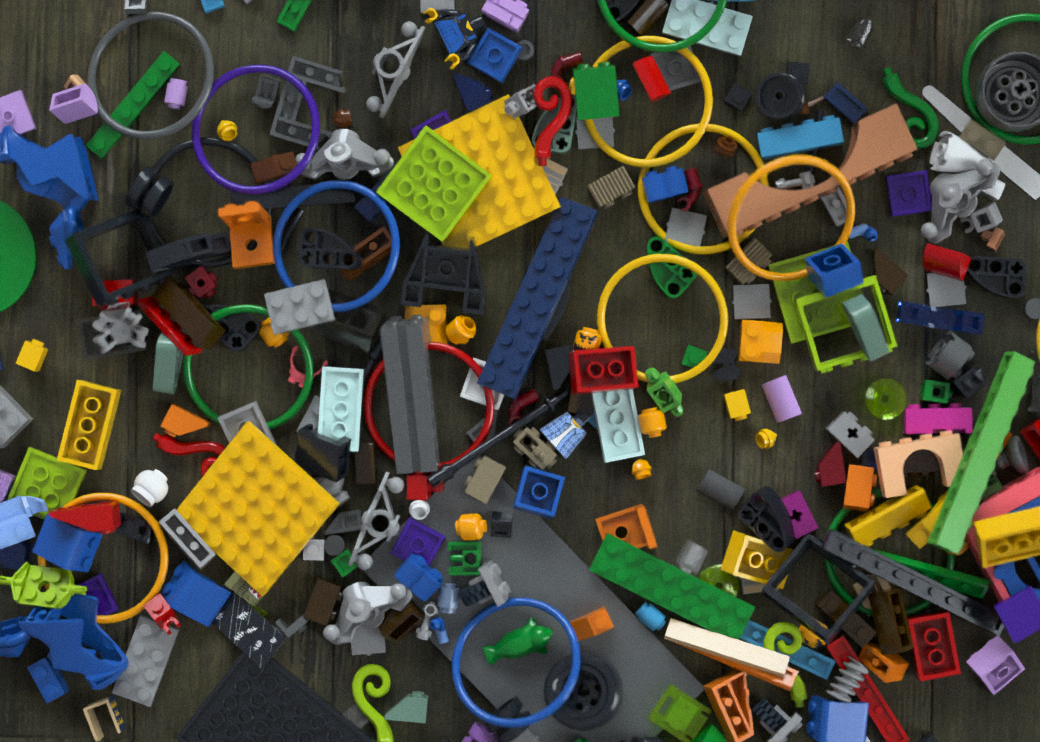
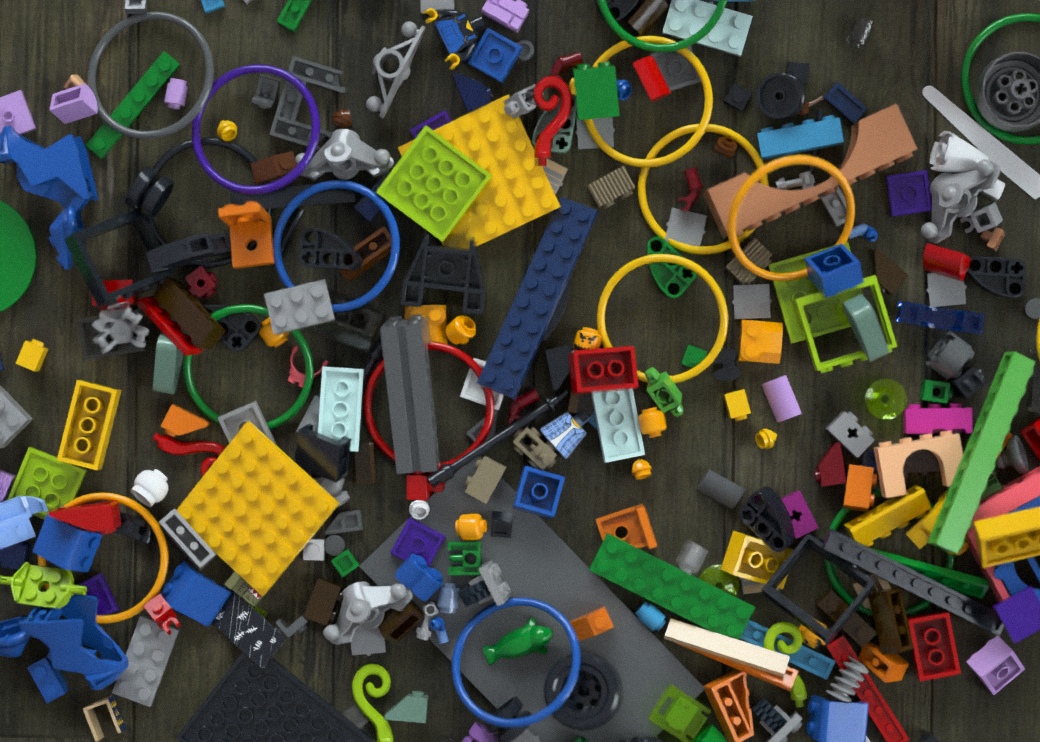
light grey piece [348,471,404,570] -> none
blue brick [642,166,689,203] -> none
green plant [882,67,939,149] -> none
dark tan brick [959,118,1006,160] -> none

